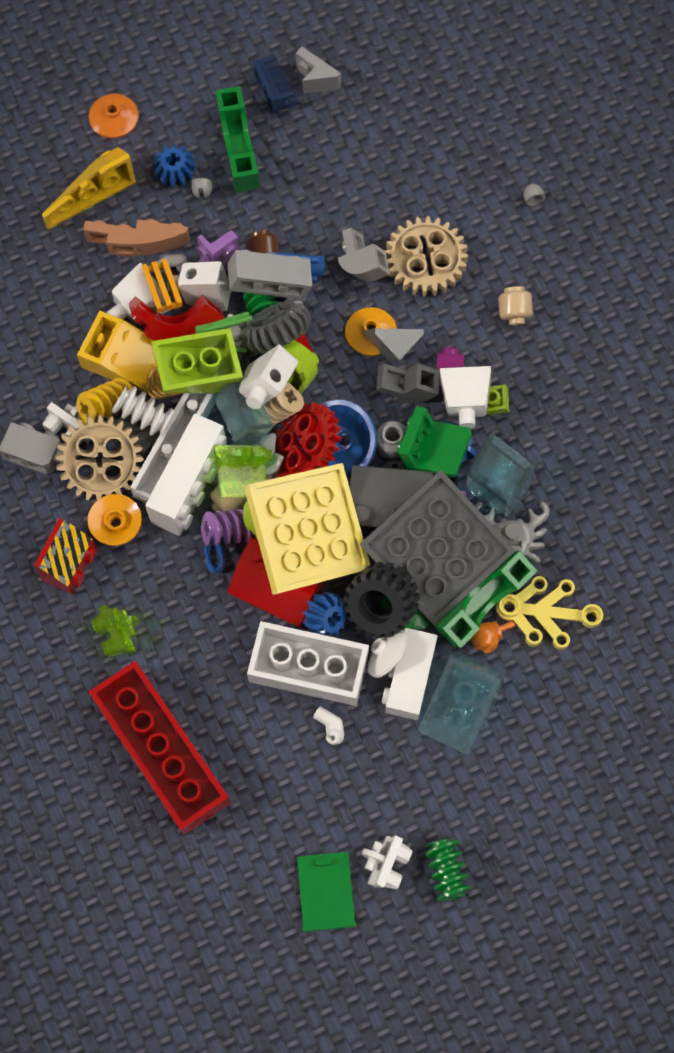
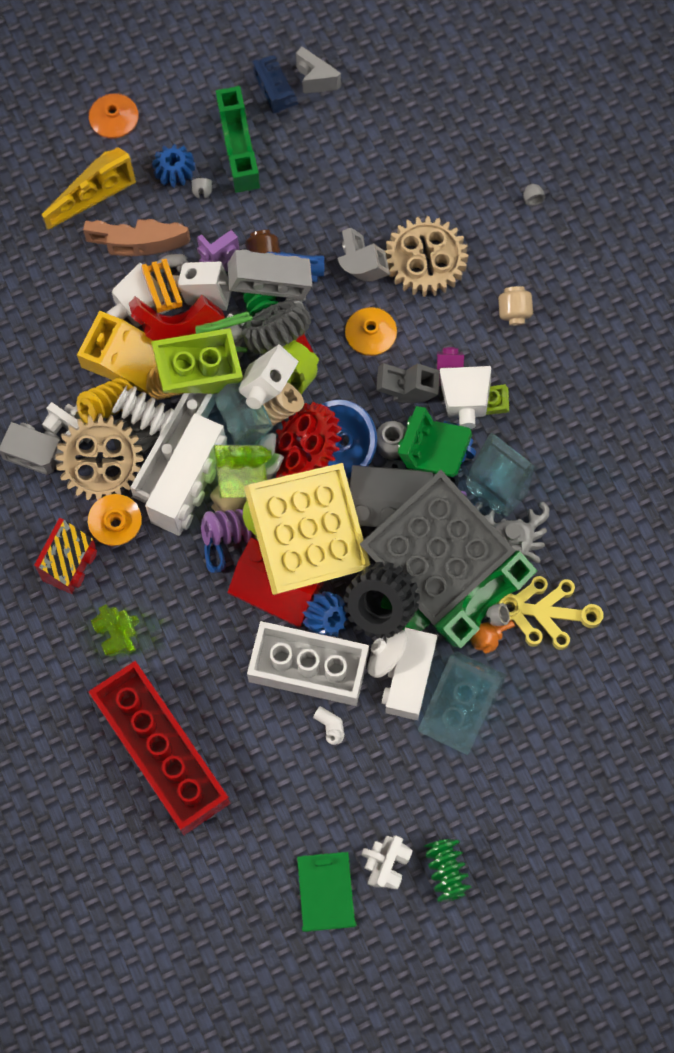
slope [365,329,424,362] -> none
none -> light grey hinge [486,603,510,626]

